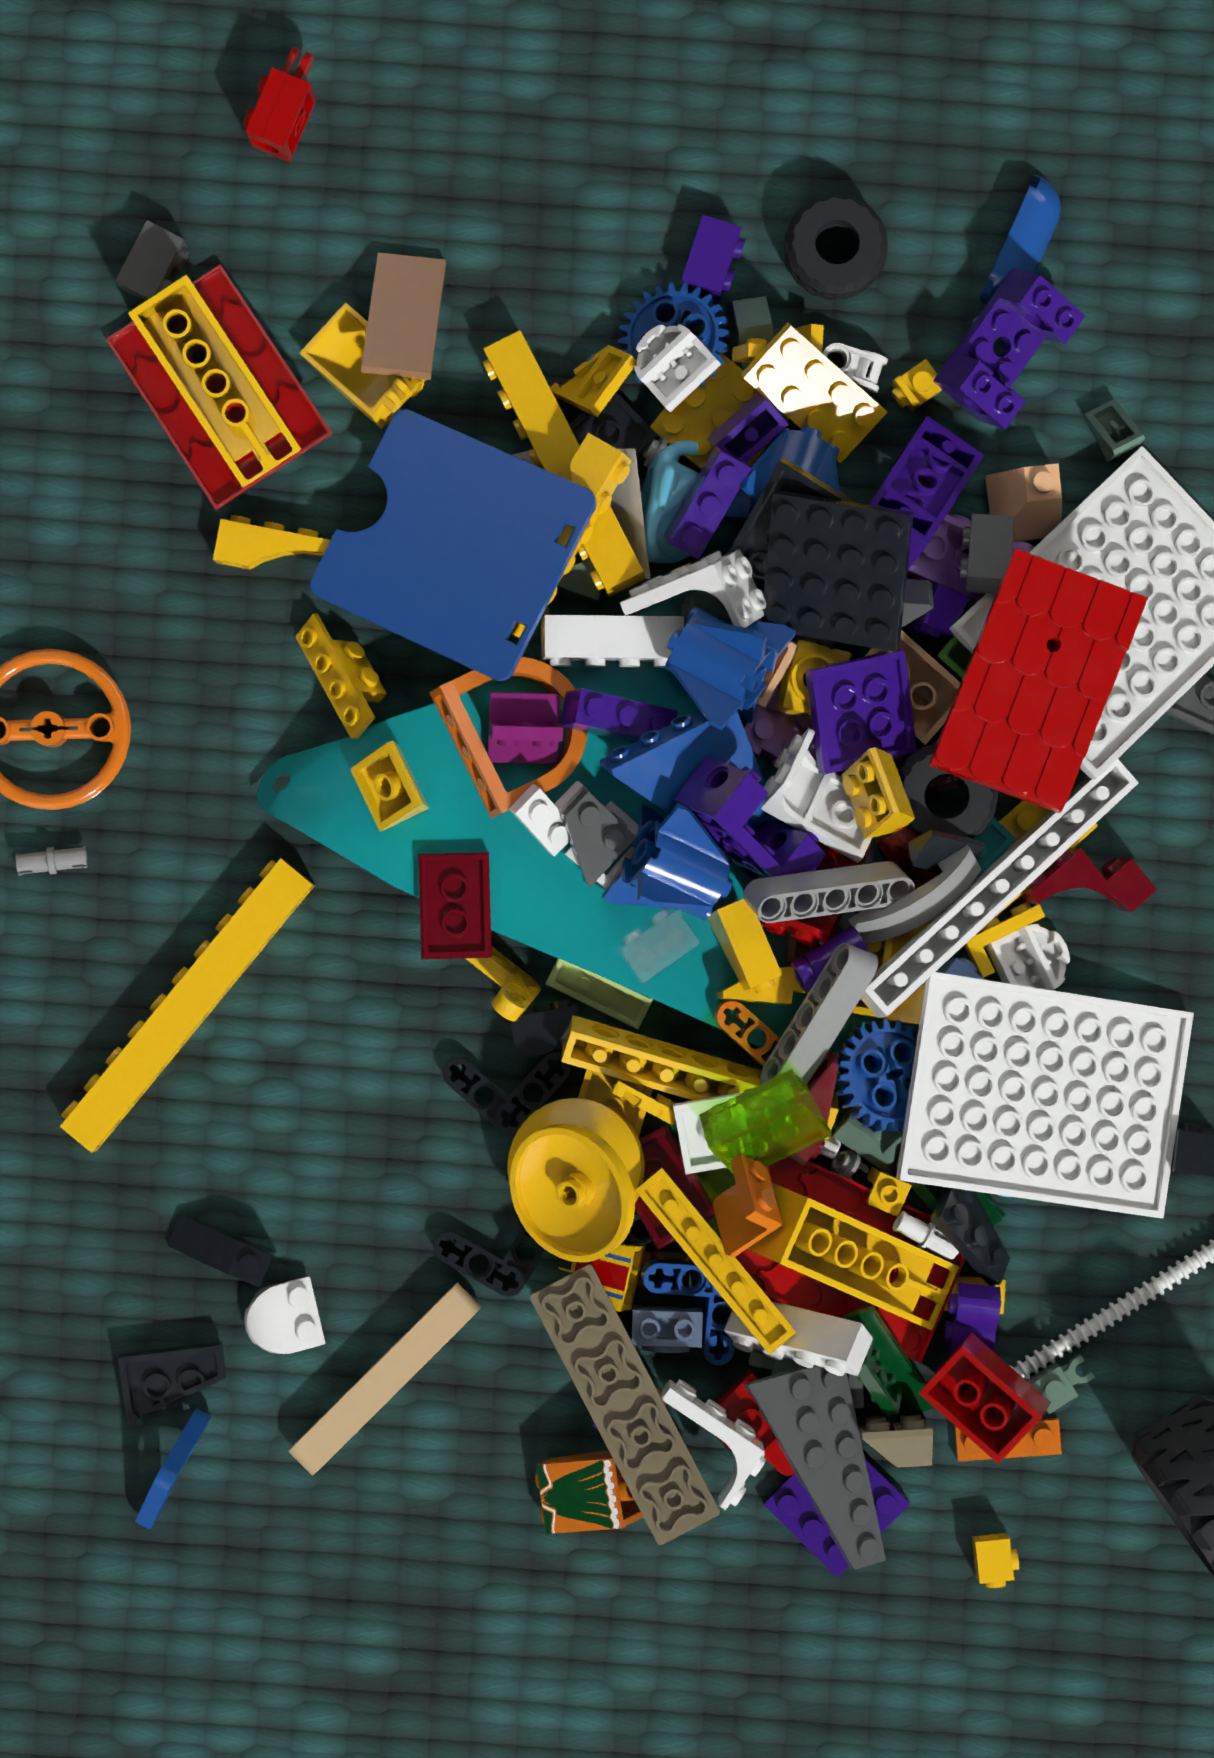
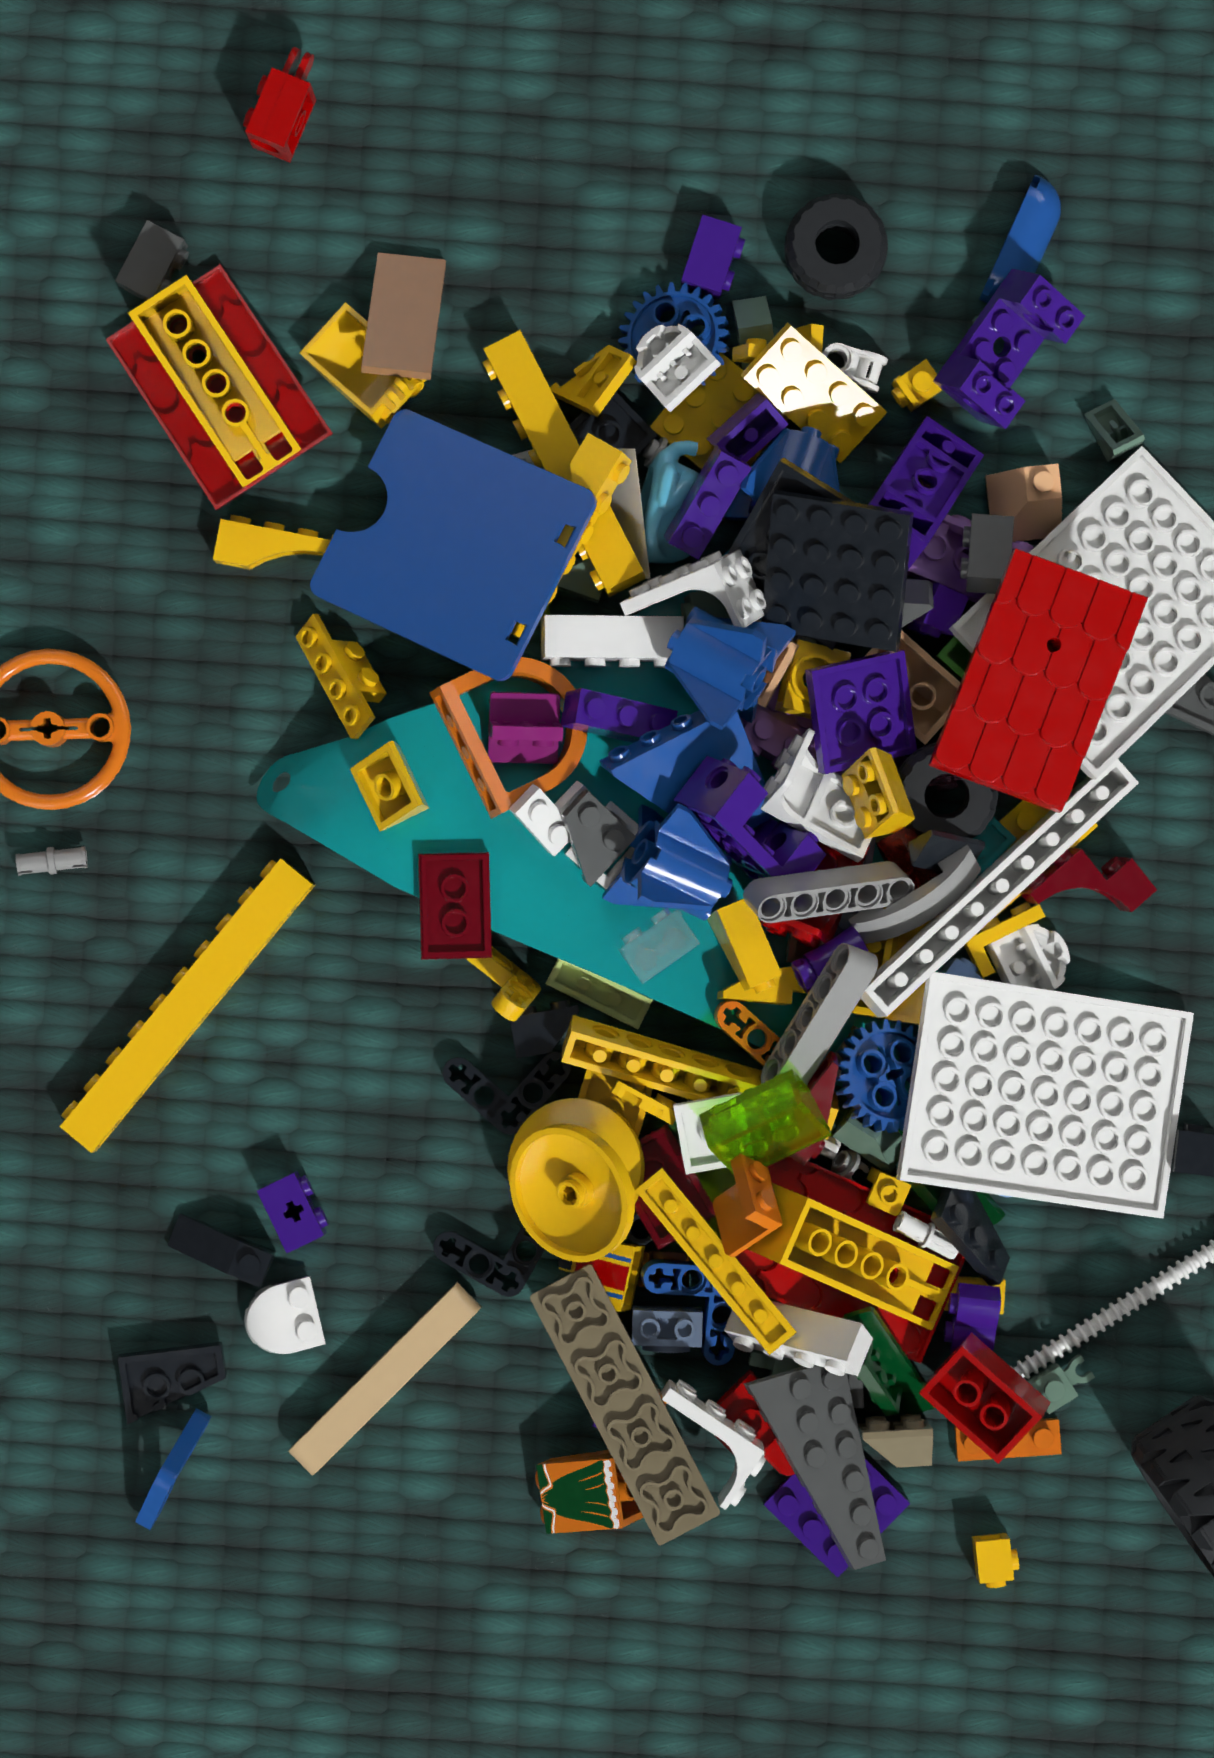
none -> dark purple brick [257,1171,329,1253]

